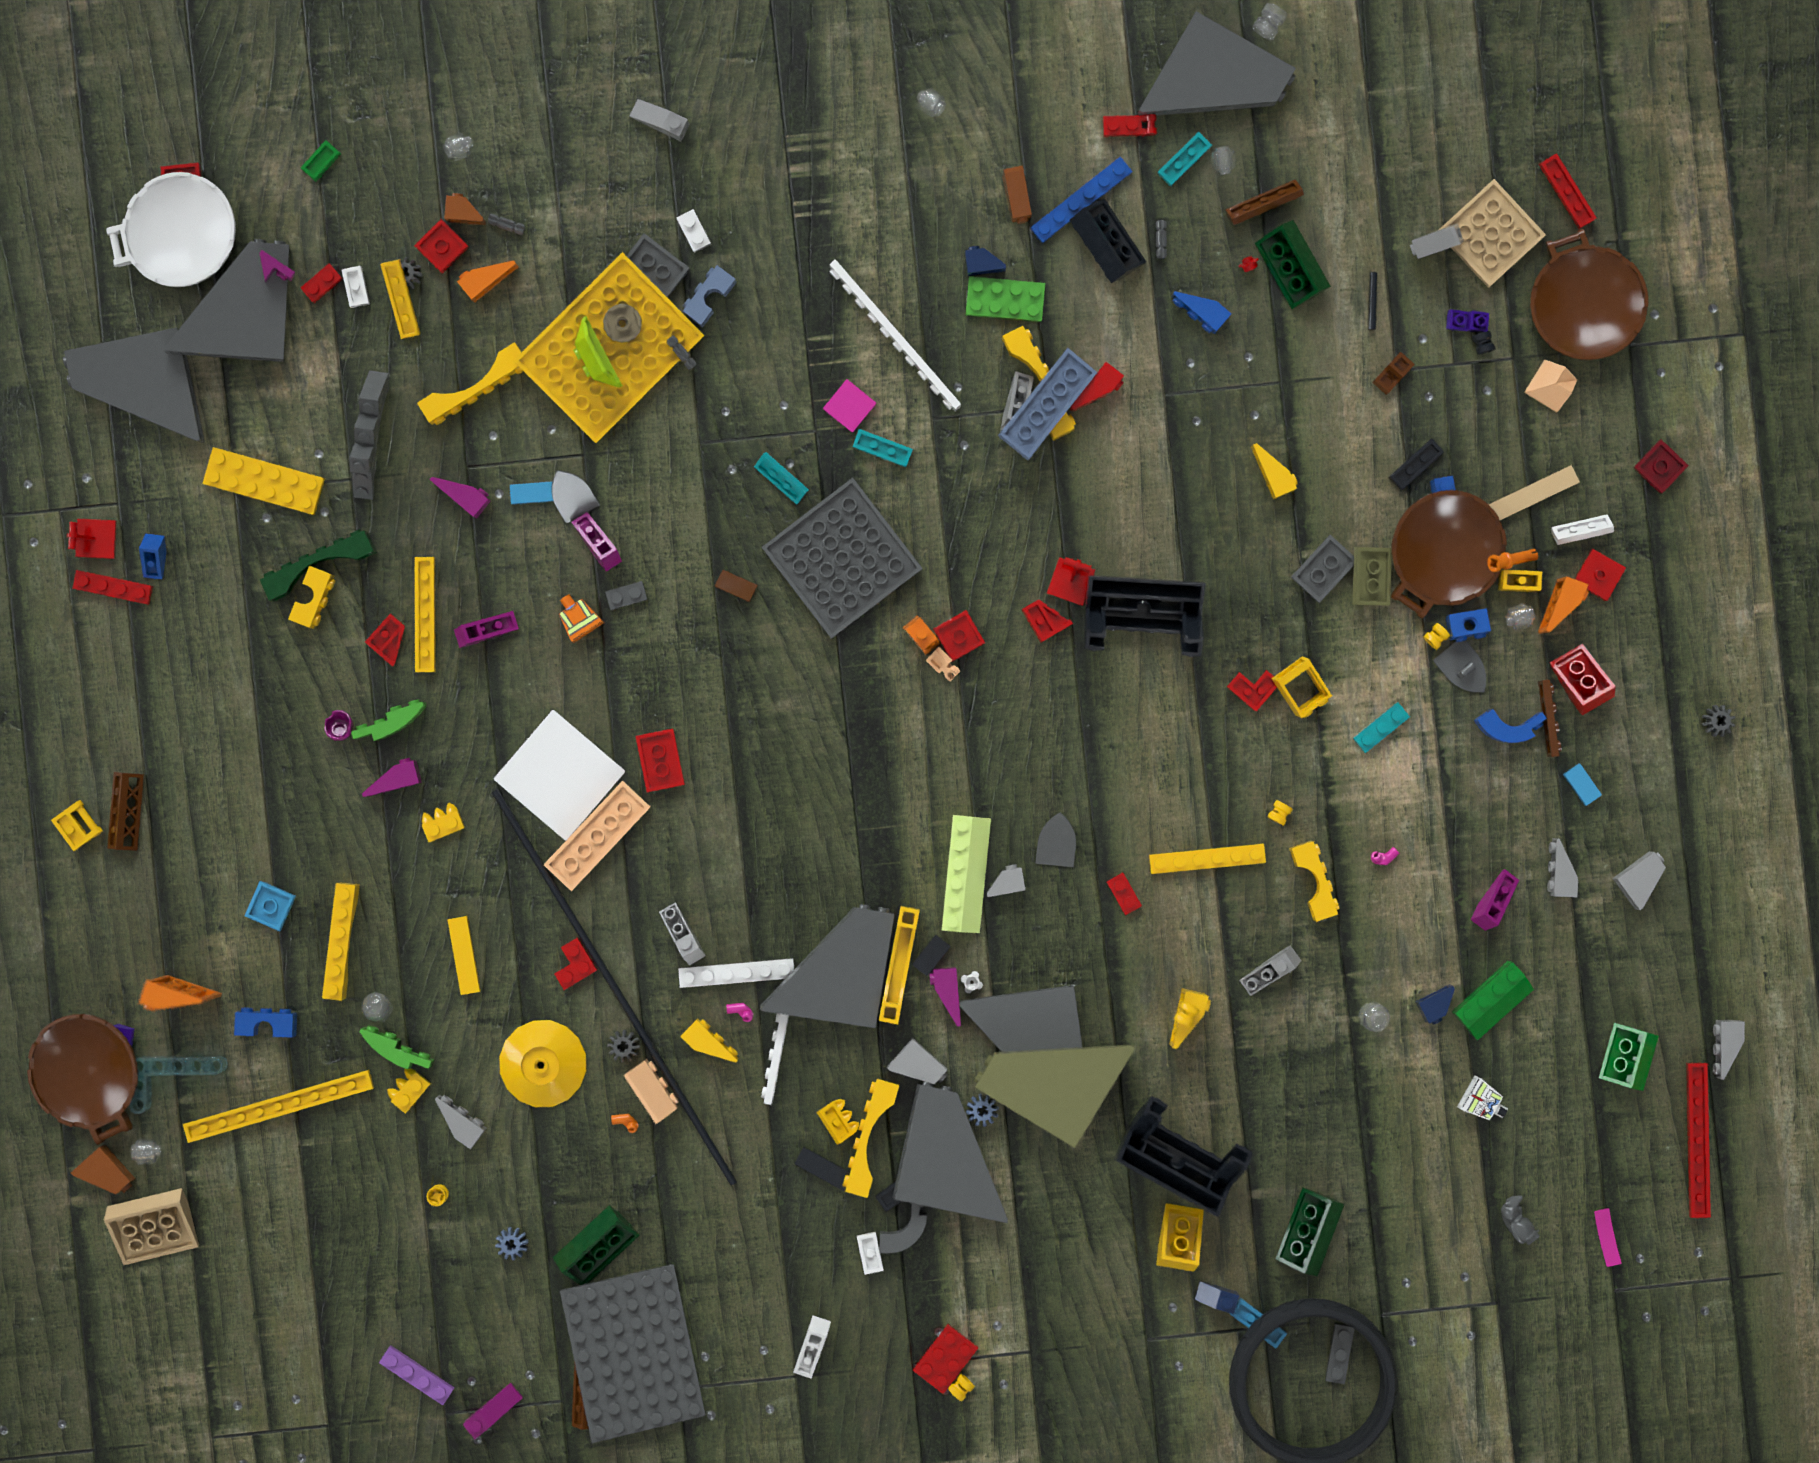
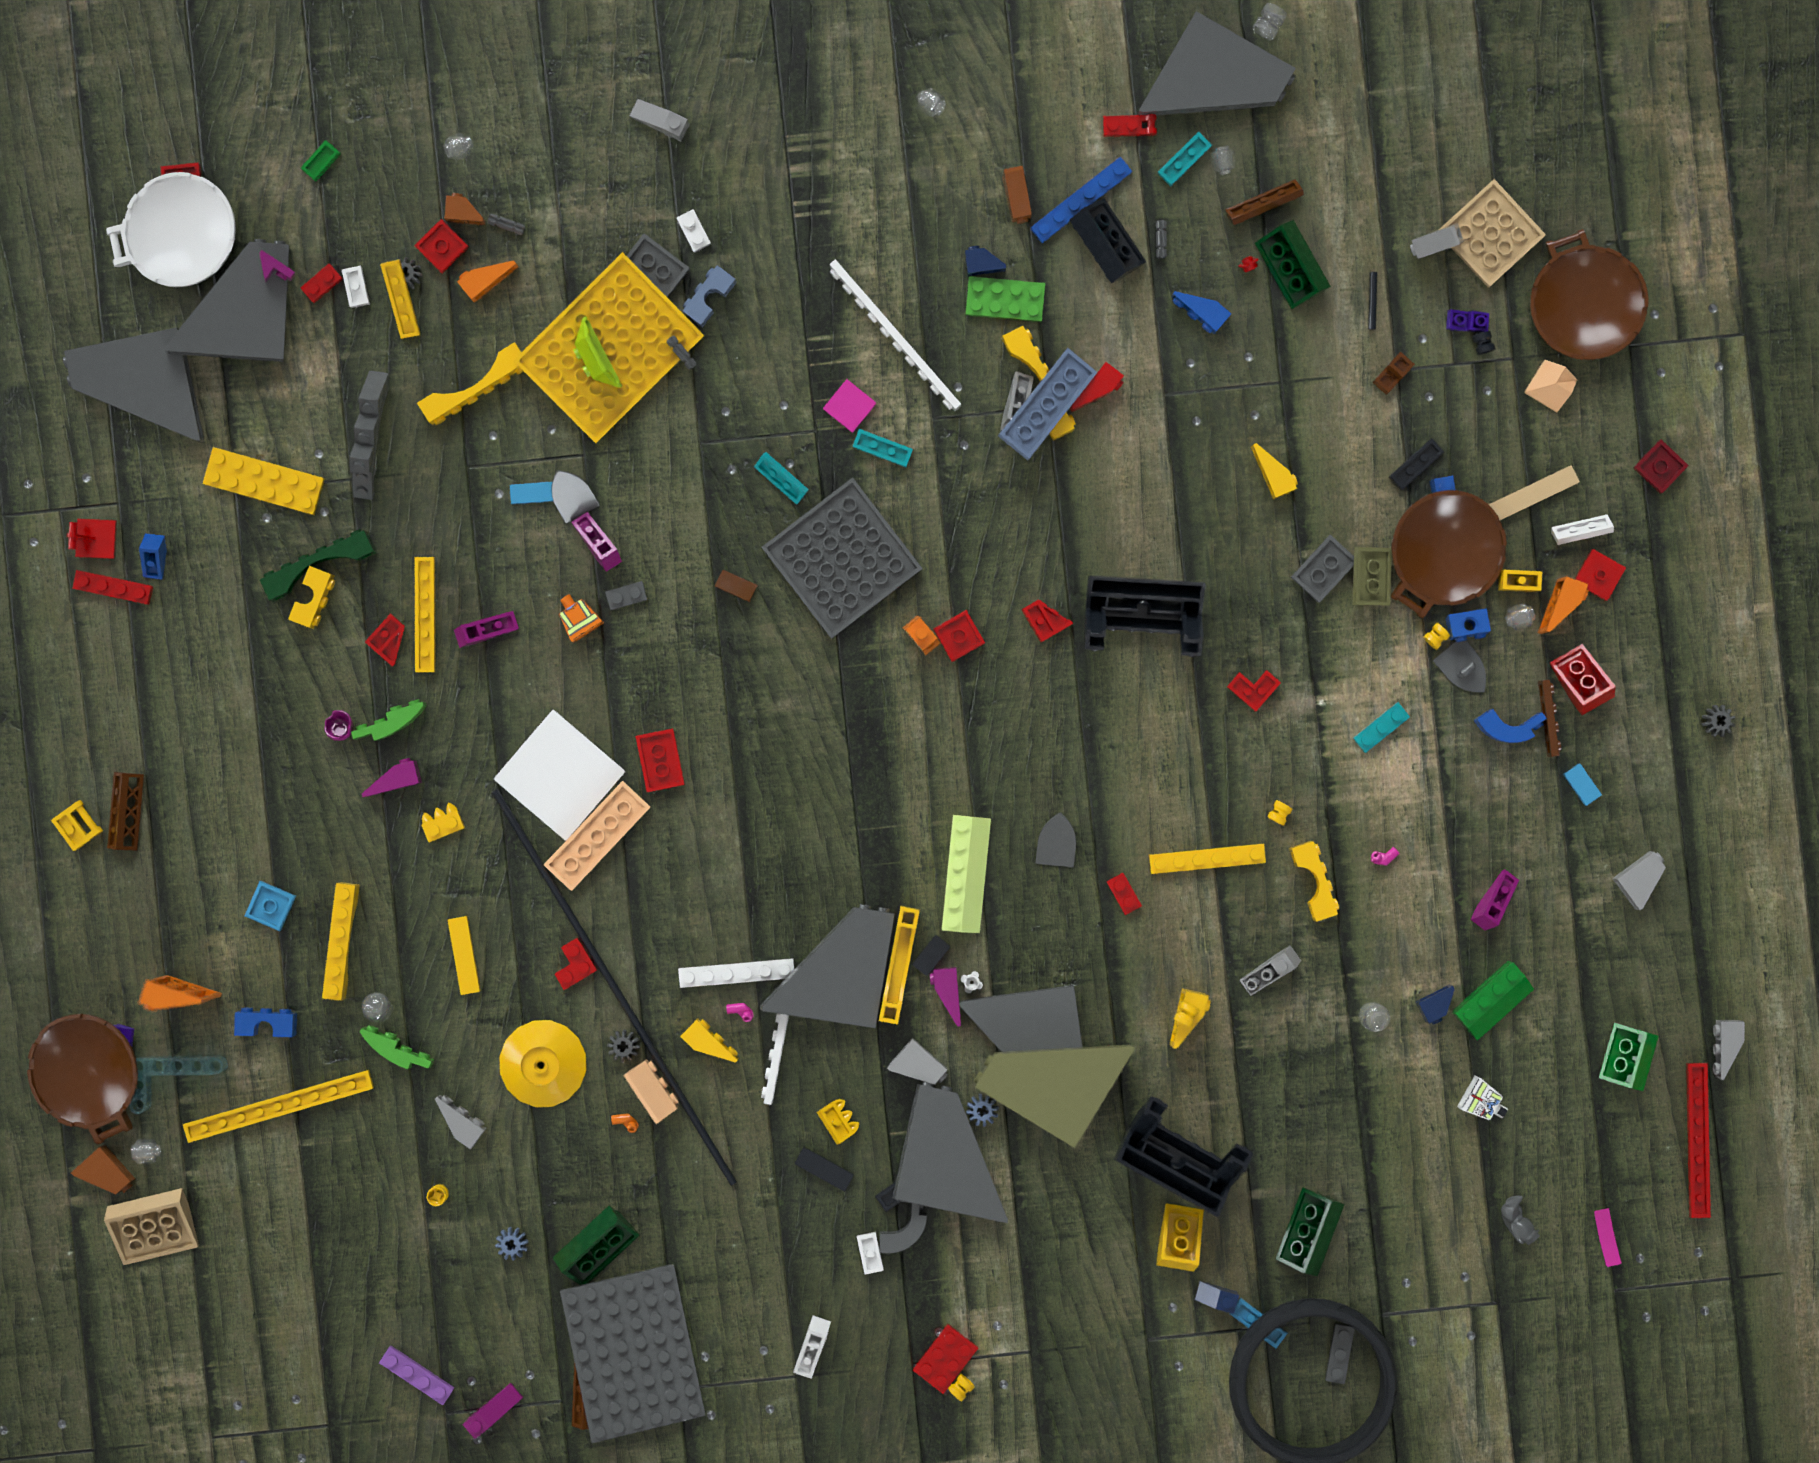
yellow plate [387,1068,431,1114] -> none
magenta slope [430,477,491,518] -> none
dark tan plate [603,304,642,343] -> none
light grey slope [659,902,706,966] -> none
yellow arch [843,1079,899,1198] -> none
light nougat plate [926,647,960,681] -> none
light grey slope [987,864,1025,897] -> none
red plate [1047,557,1095,606] -> none
yellow window [1272,656,1332,718] -> none
orange pin [1487,549,1538,572] -> none
red plate [1539,153,1597,229] -> none
light grey slope [1547,838,1578,897] -> none

